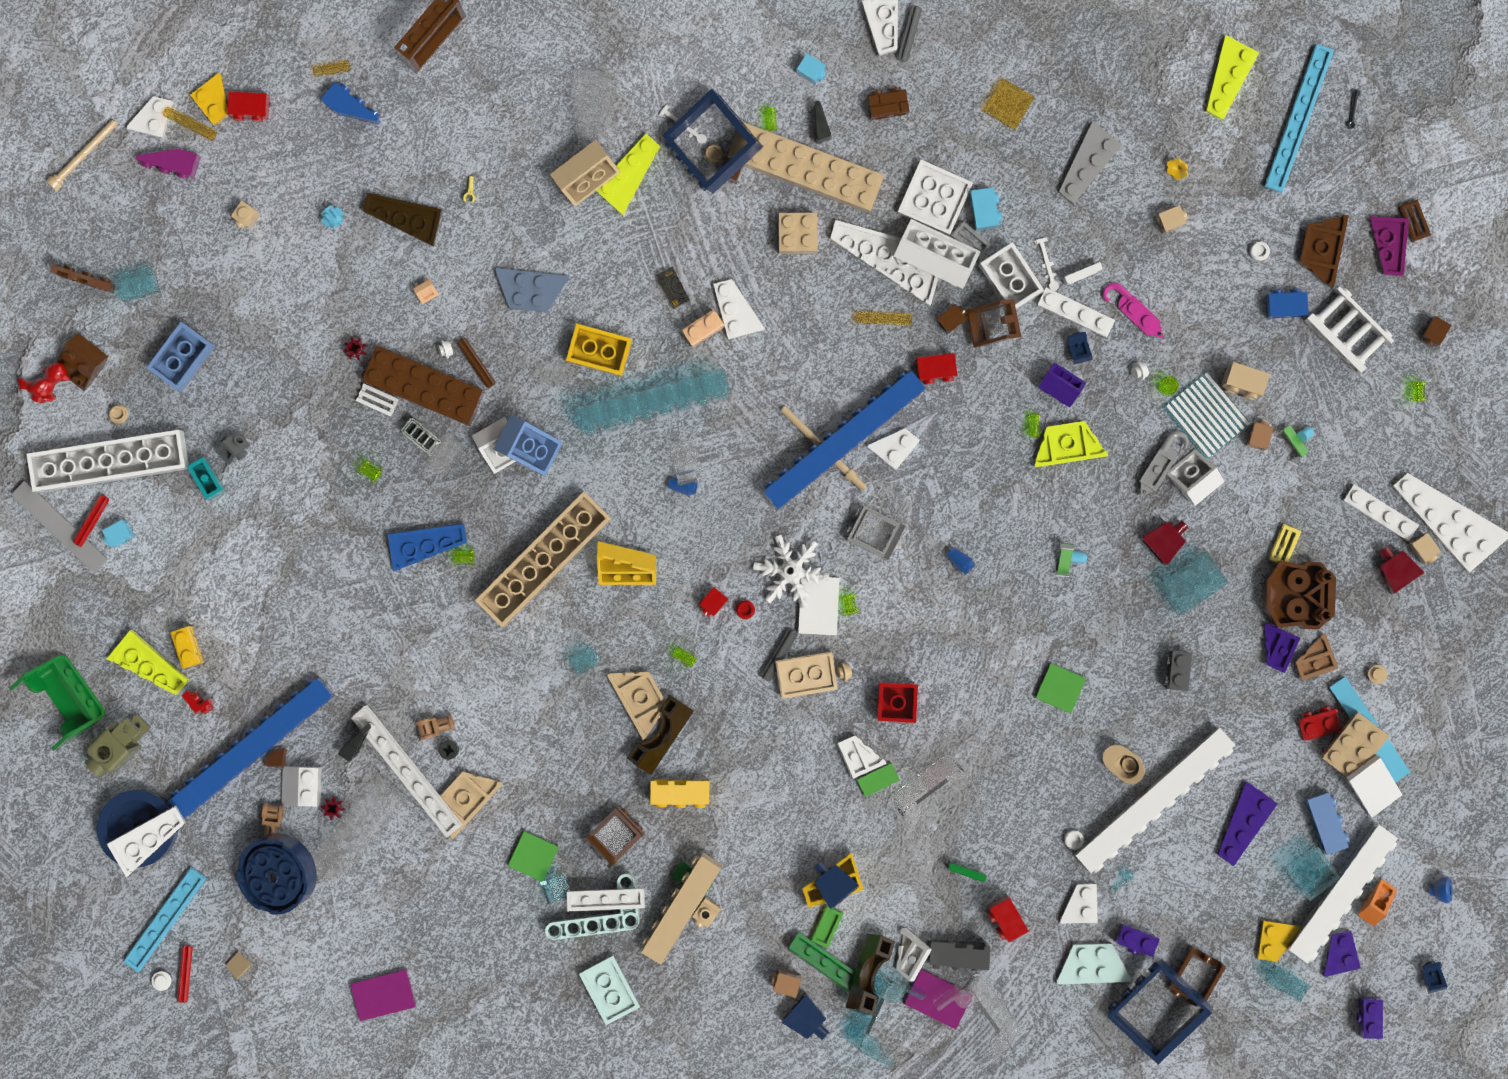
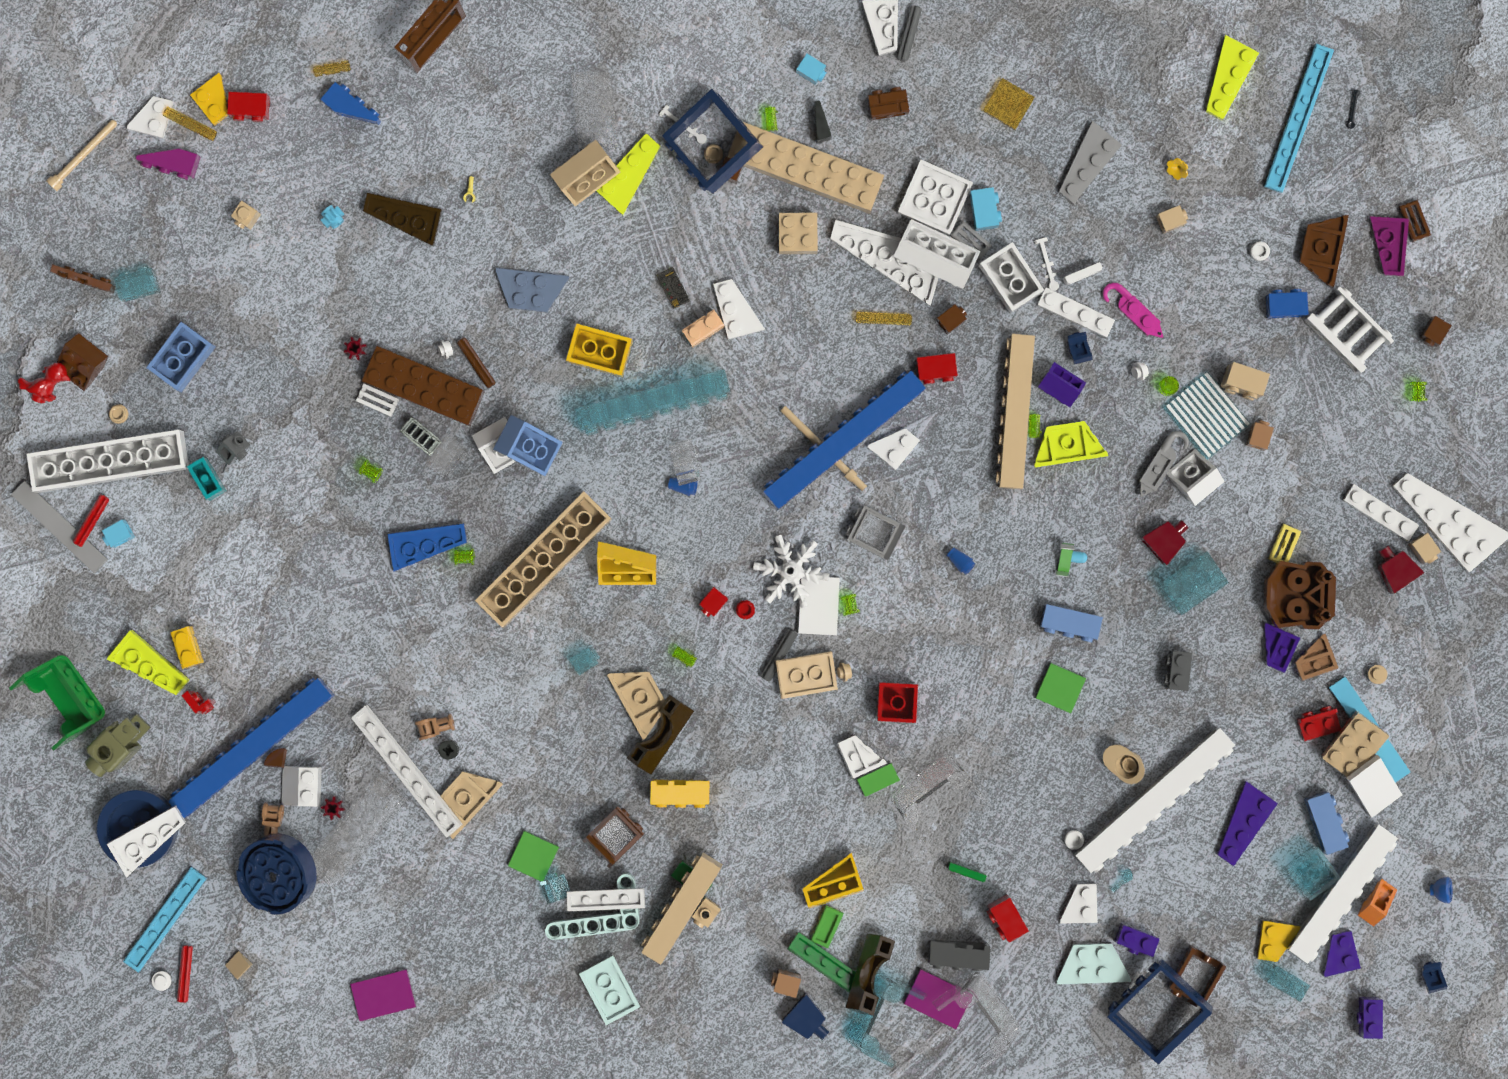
pearl dark grey slope [338,723,371,762] -> none
light nougat tile [413,278,439,304] -> none
dark blue torso [813,861,859,910] -> none
white wing [896,928,932,982] -> none
window [966,299,1021,348] -> none
bright green piece [1277,425,1314,461] -> none
none -> tan brick [996,334,1035,490]
none -> medium blue brick [1040,604,1103,643]

